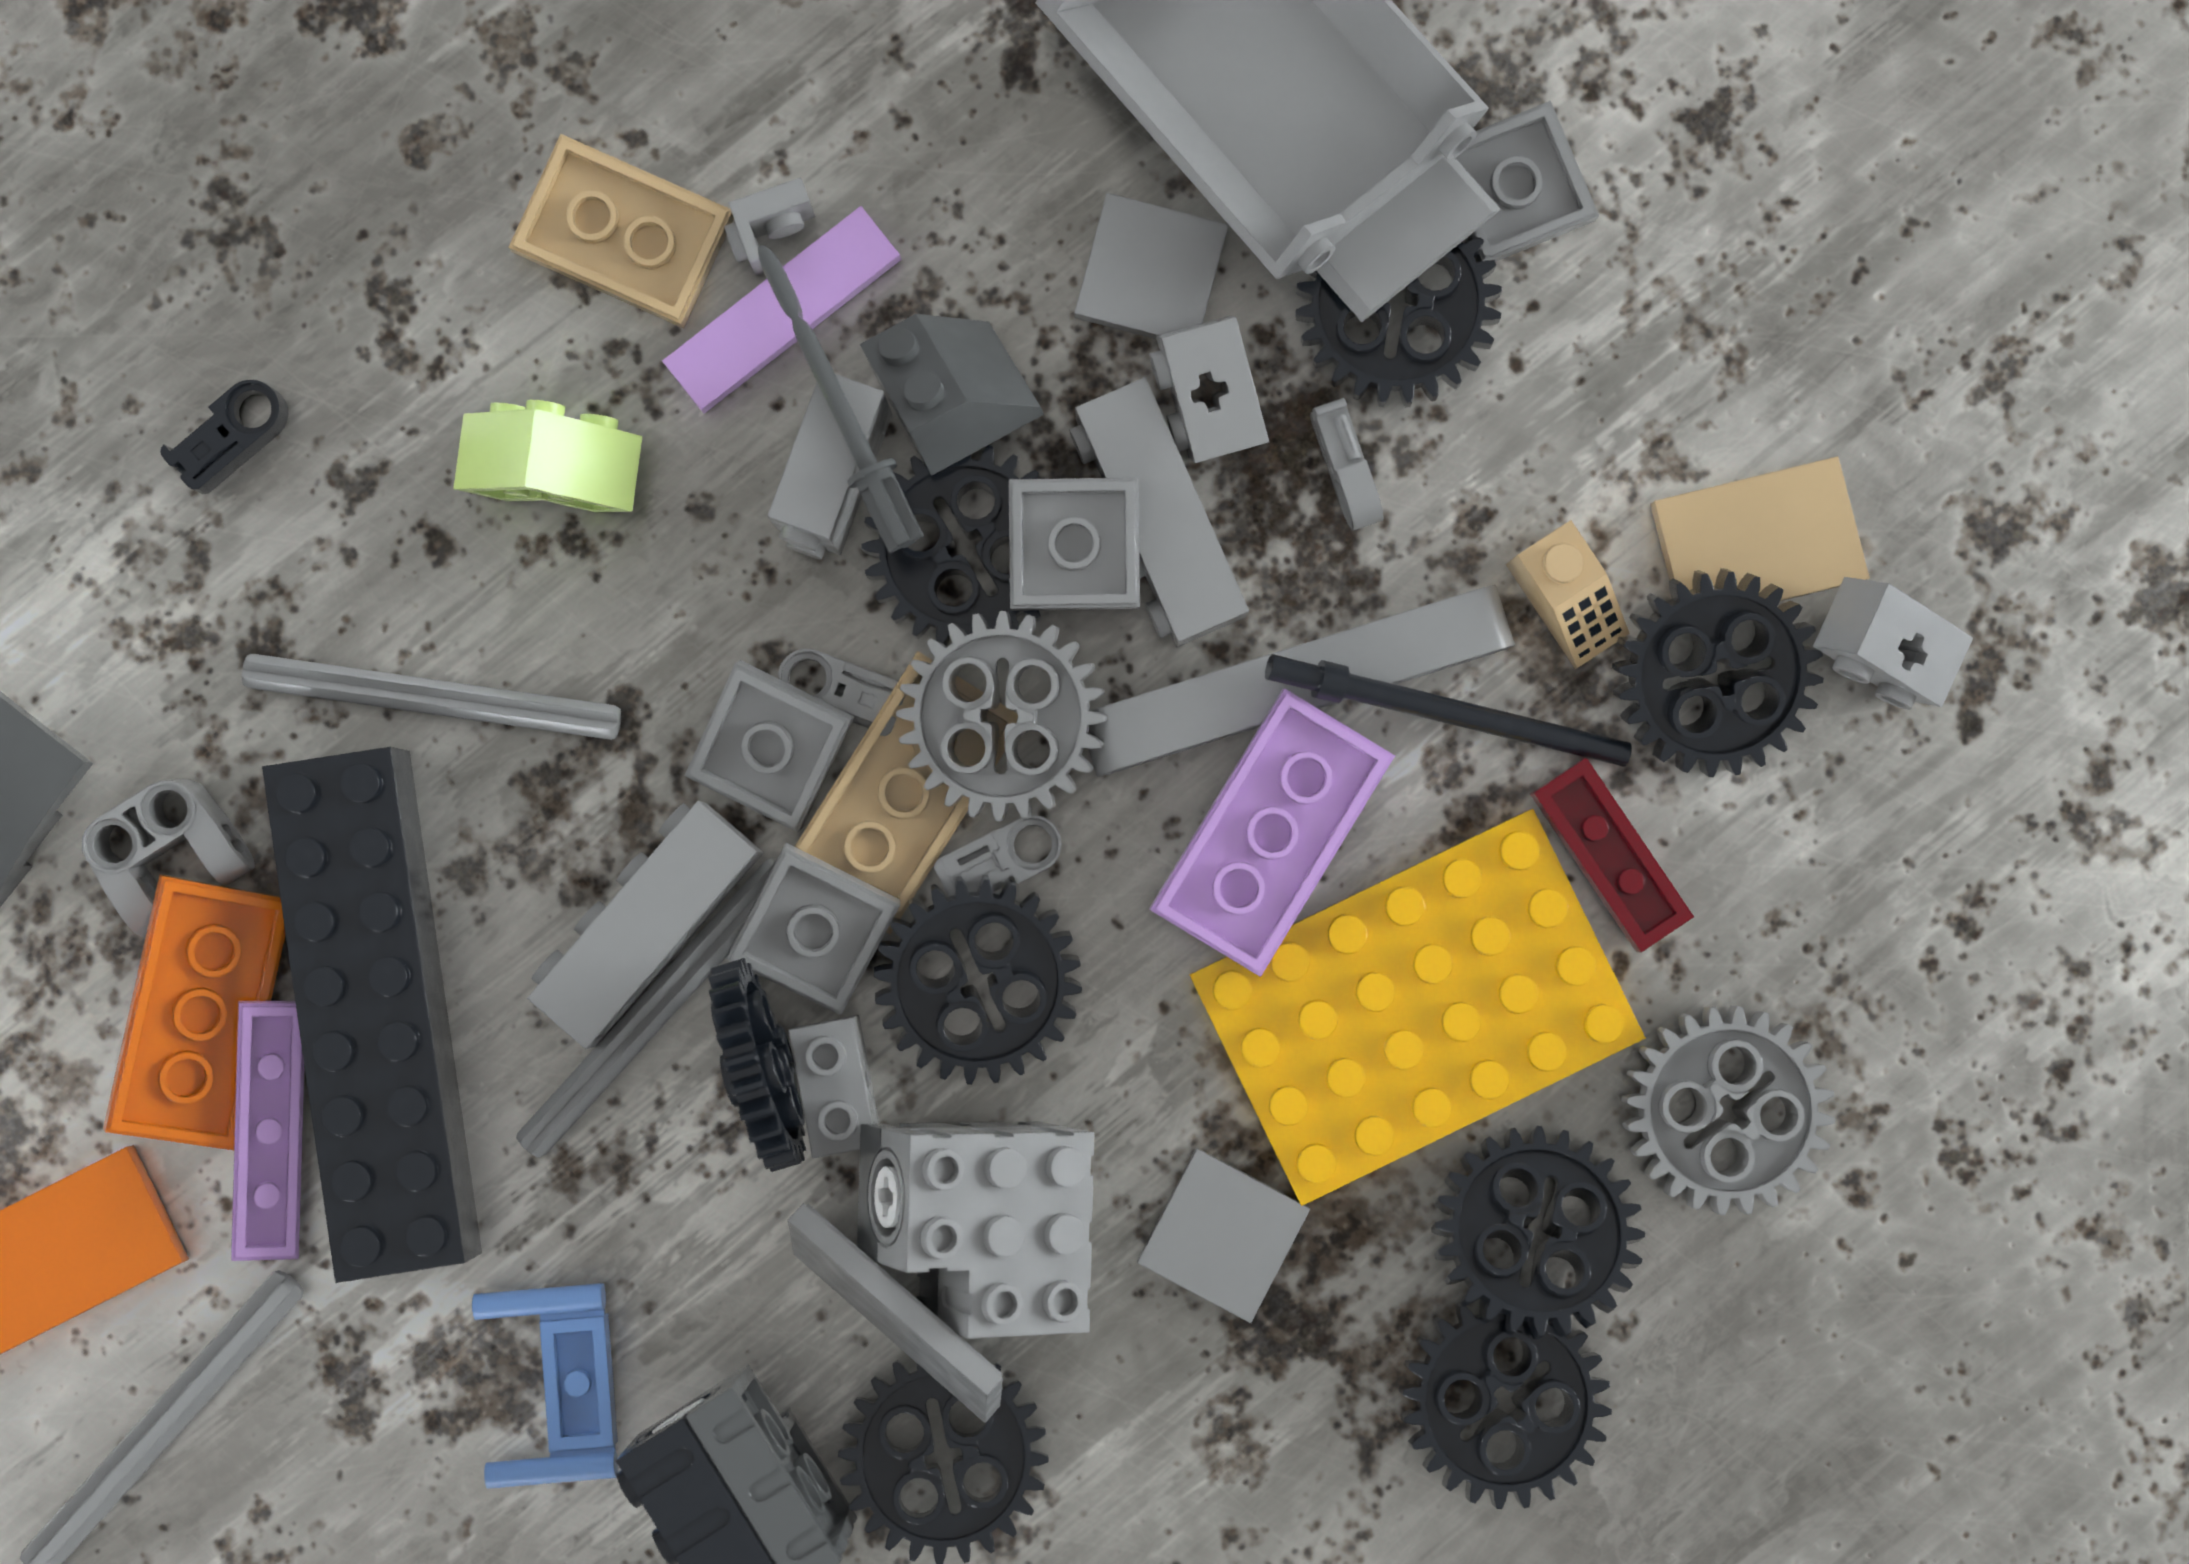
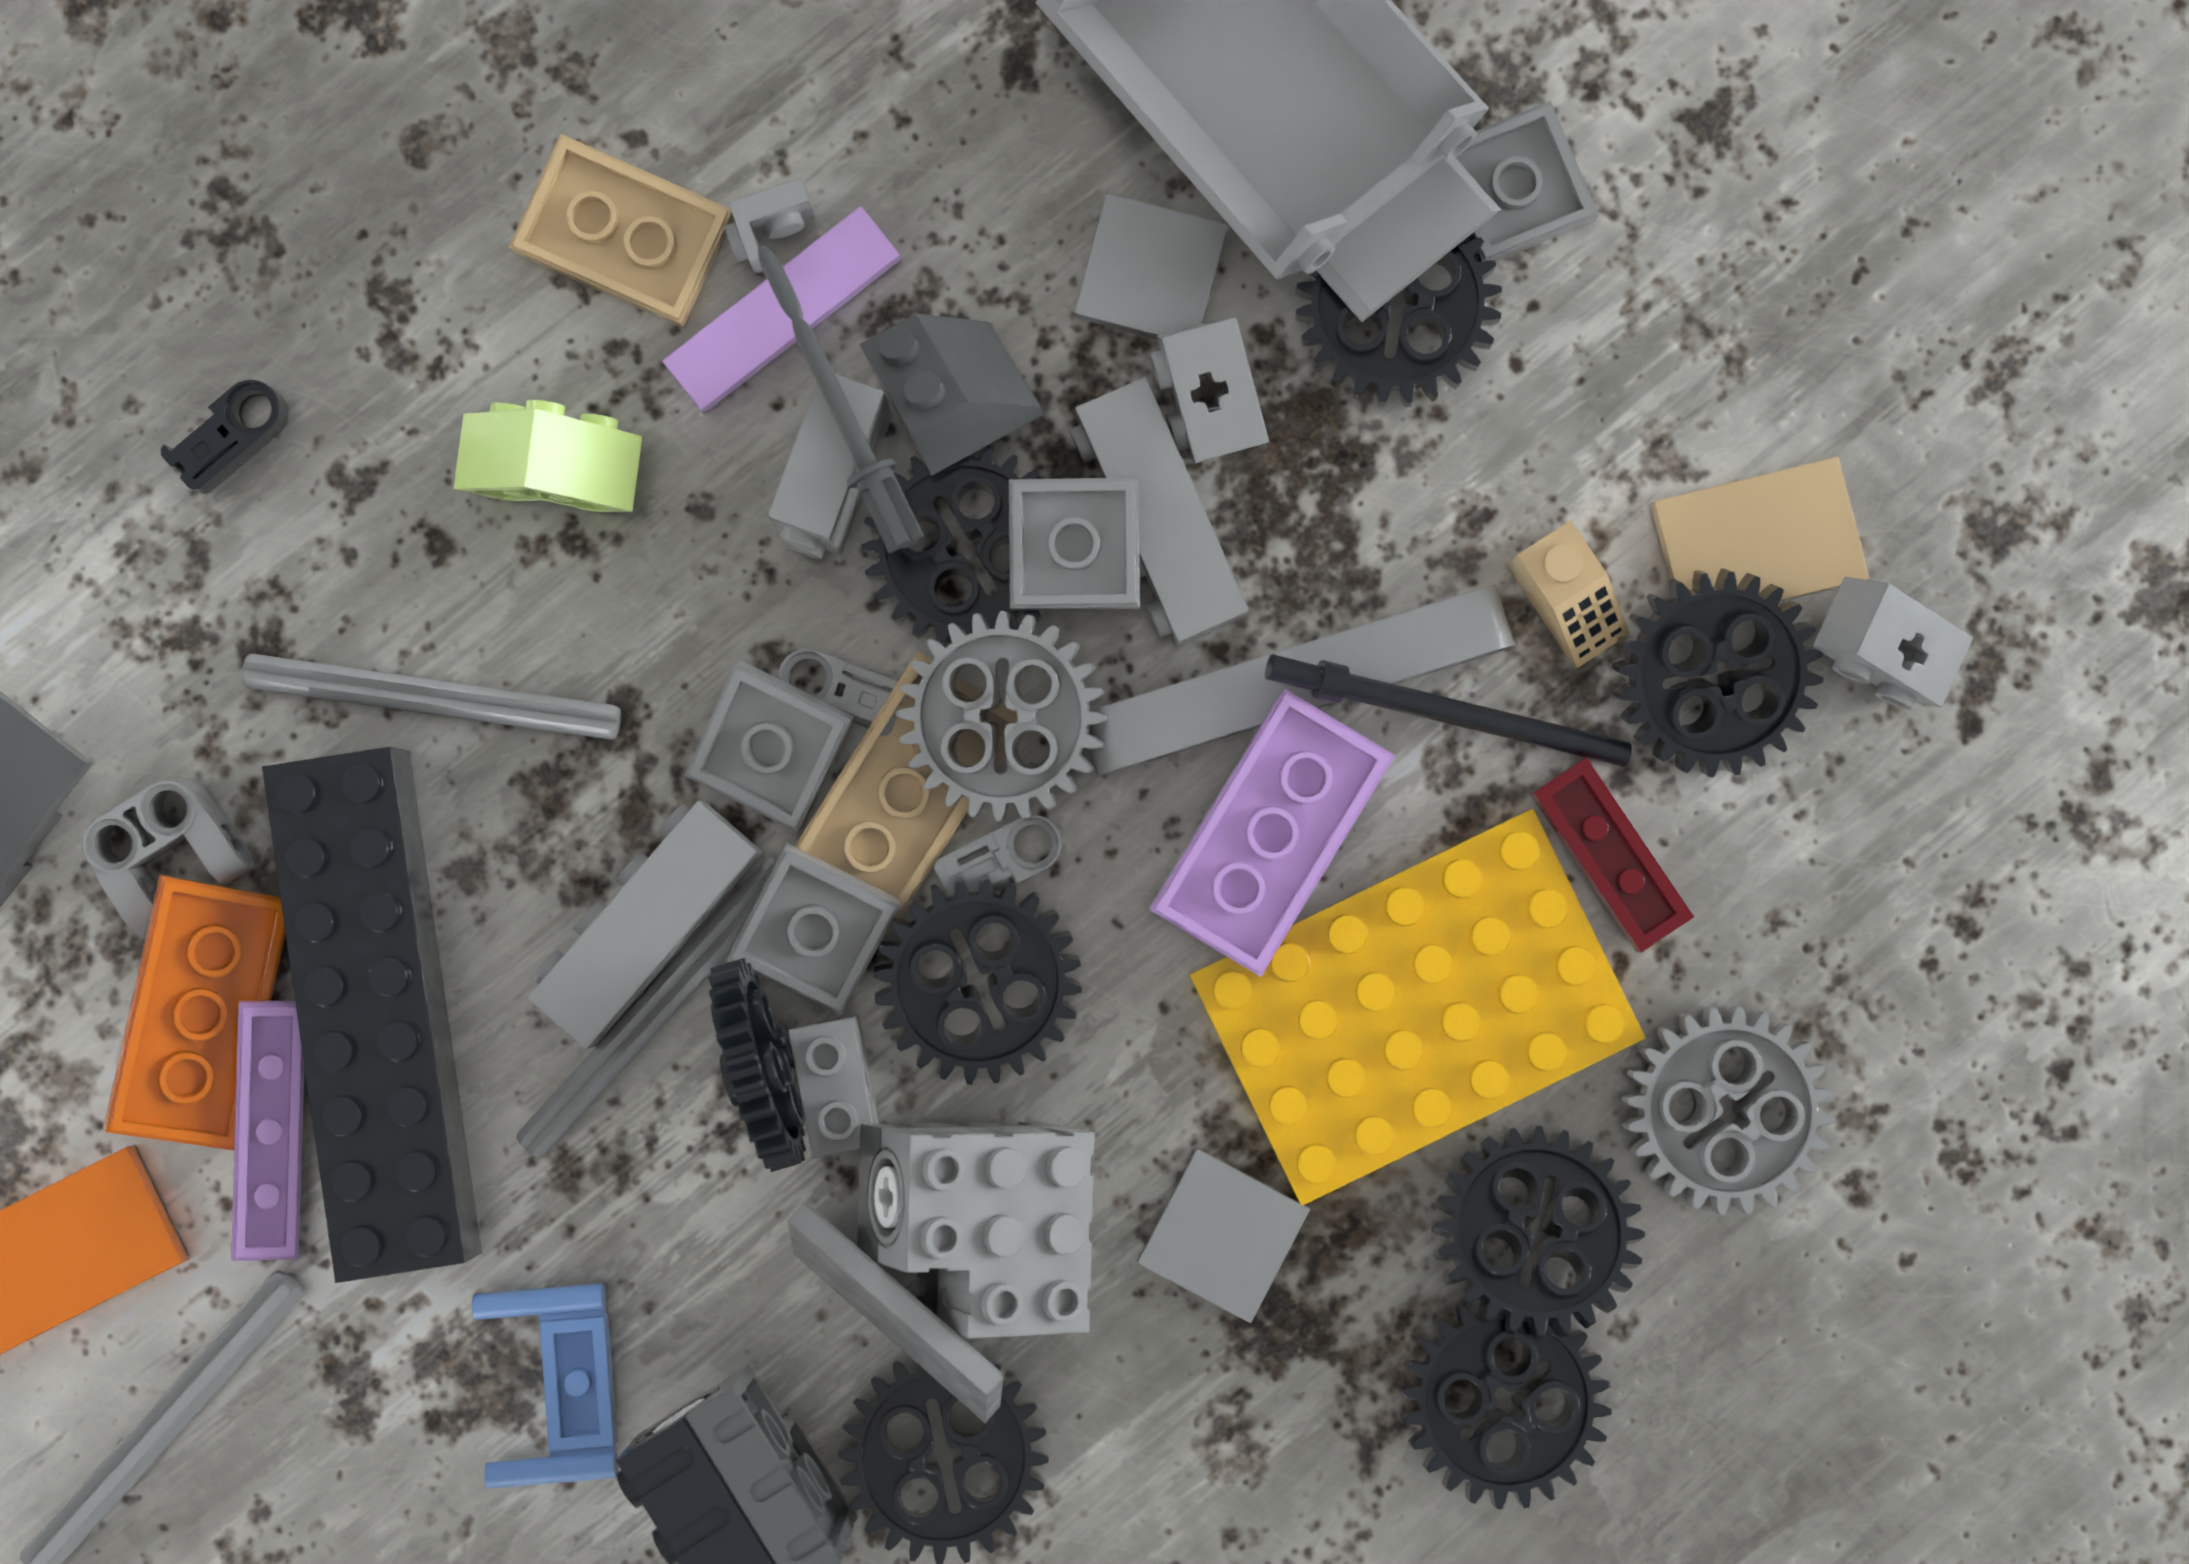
light grey piece [1310,398,1384,531] -> none

